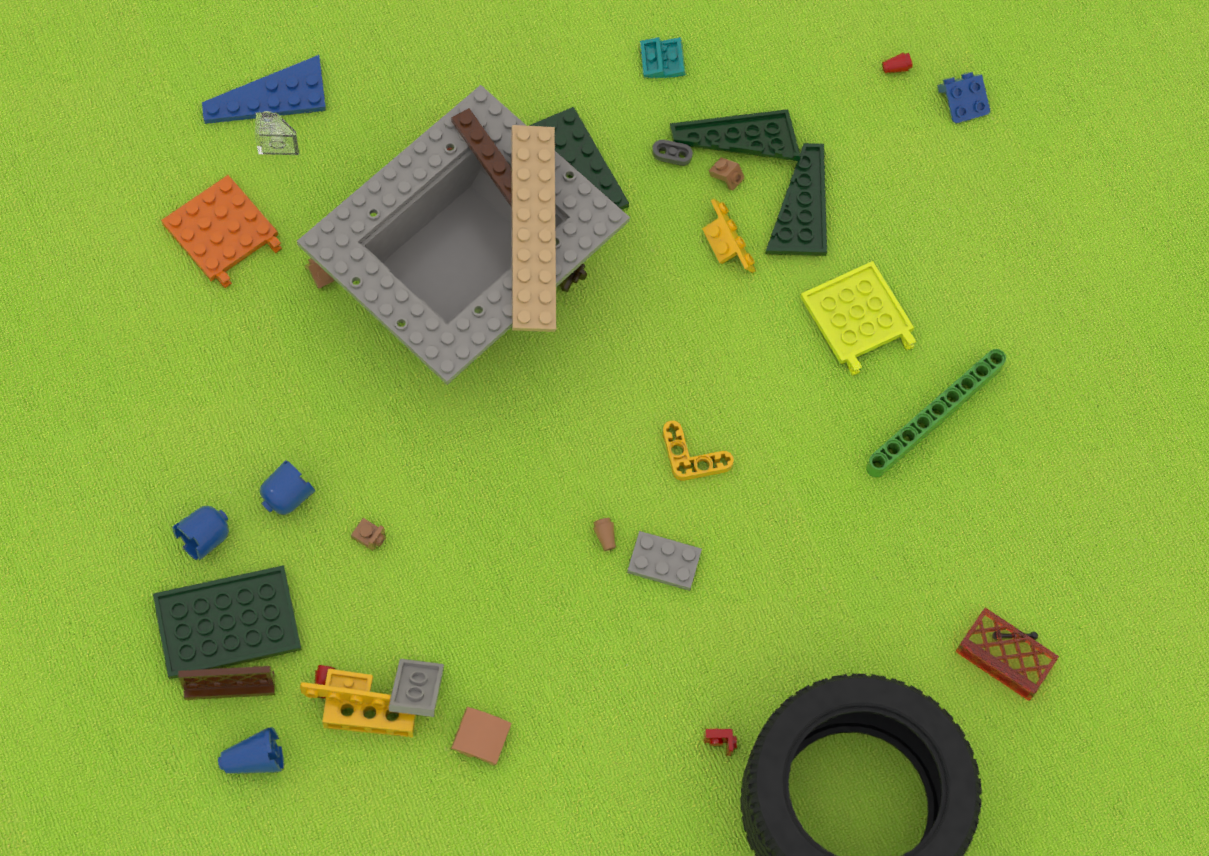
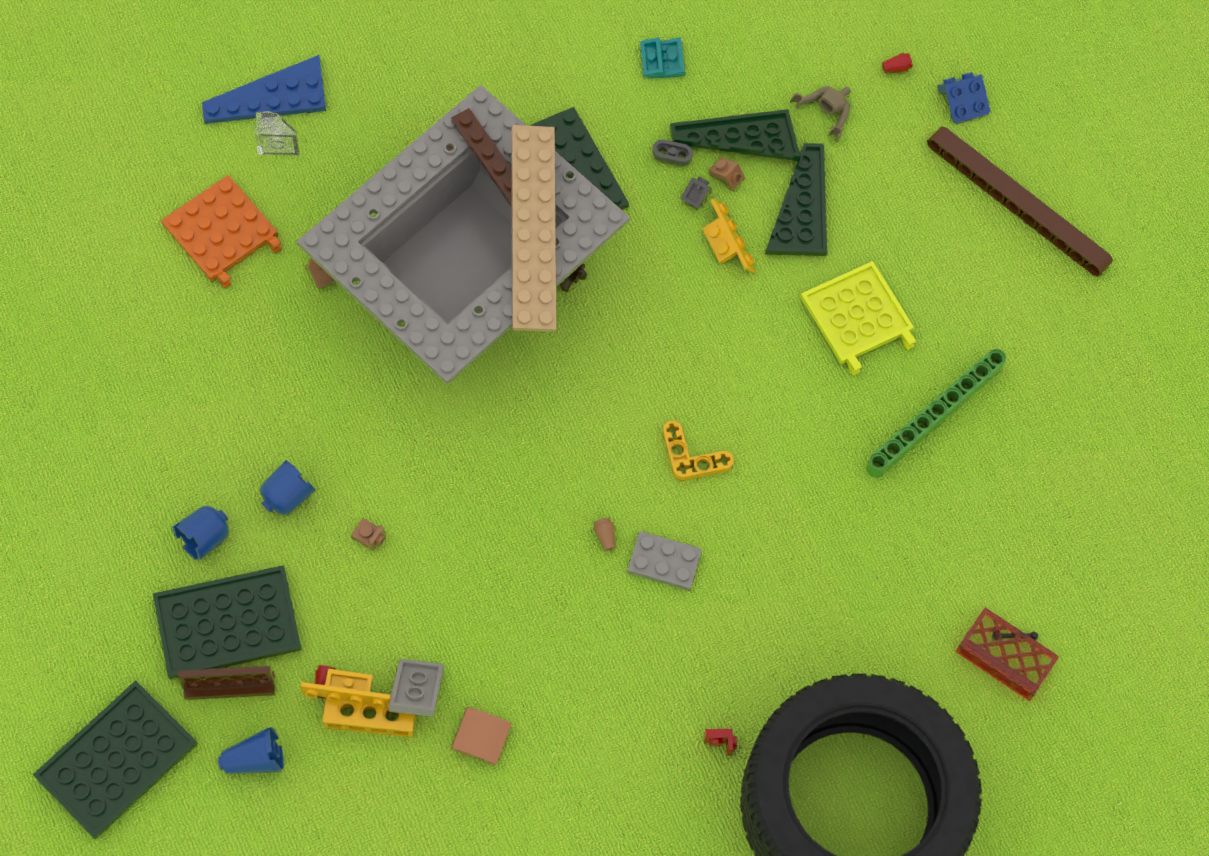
none -> dark green plate [33,680,198,840]
none -> dark grey bracket [681,177,712,209]
none -> dark tan piece [789,86,851,142]
none -> reddish brown beam [927,126,1113,277]

